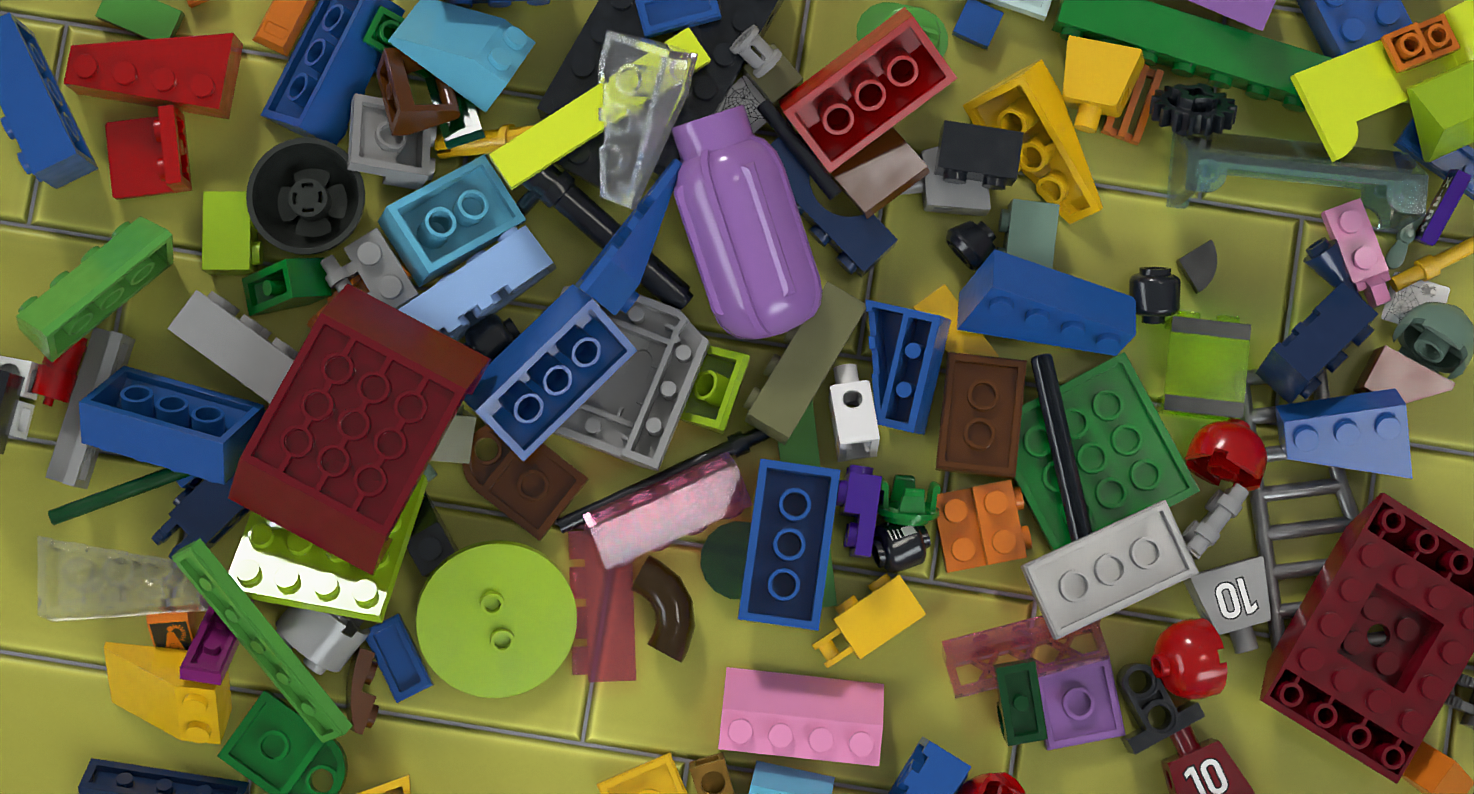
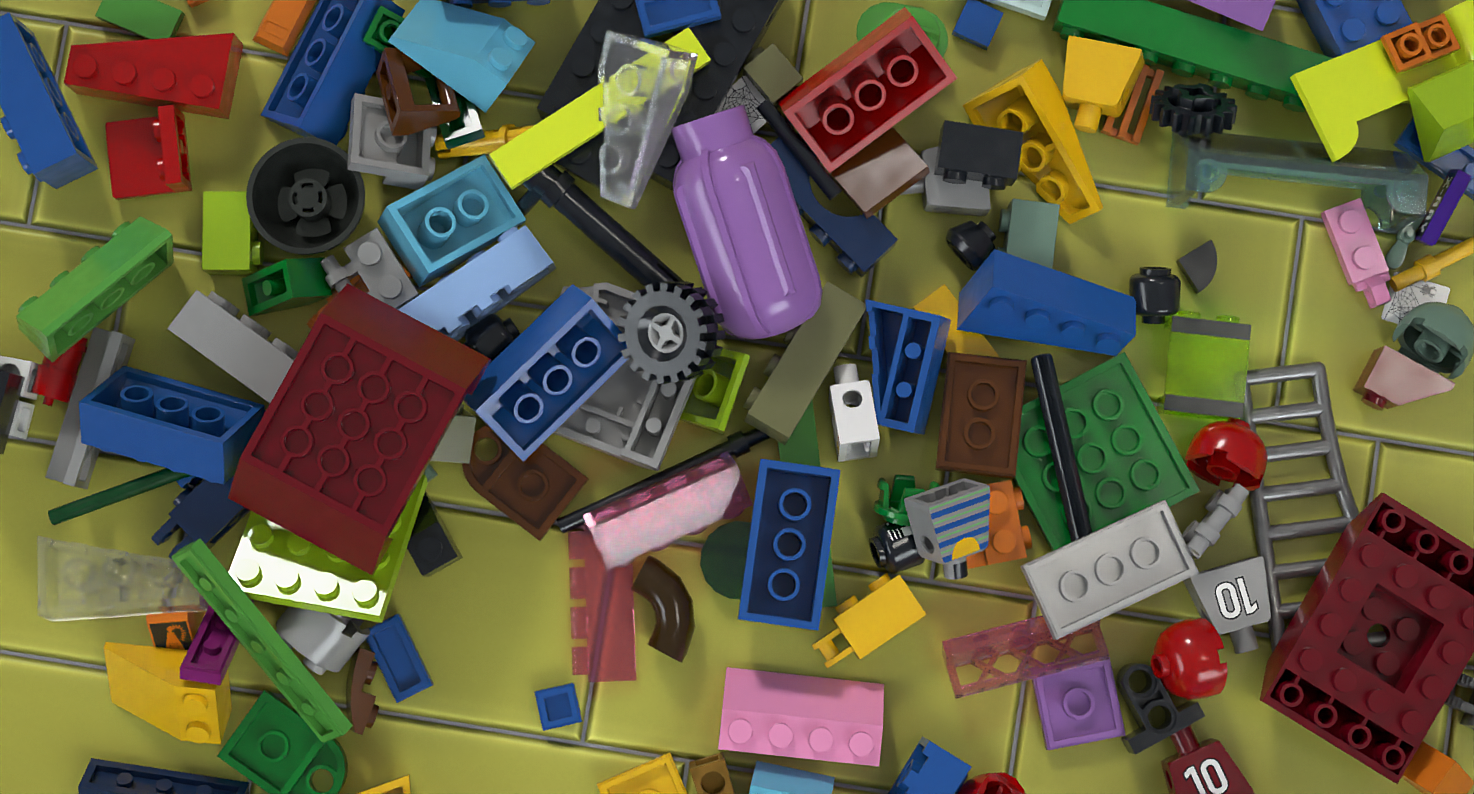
lime plate [415,540,577,698] -> none
blue wedge [575,159,682,315] -> none
light grey bush [730,25,782,78] -> none
dark purple plate [836,465,882,558] -> none
dark green plate [993,658,1048,746] -> none
dark blue wedge [1256,282,1378,404] -> none
wedge [1275,388,1413,479] -> none
dark blue cone [1303,237,1362,299] -> none
none -> blue tile [535,683,583,731]
none -> black wheel [618,281,725,384]
none -> light grey torso [904,478,990,580]

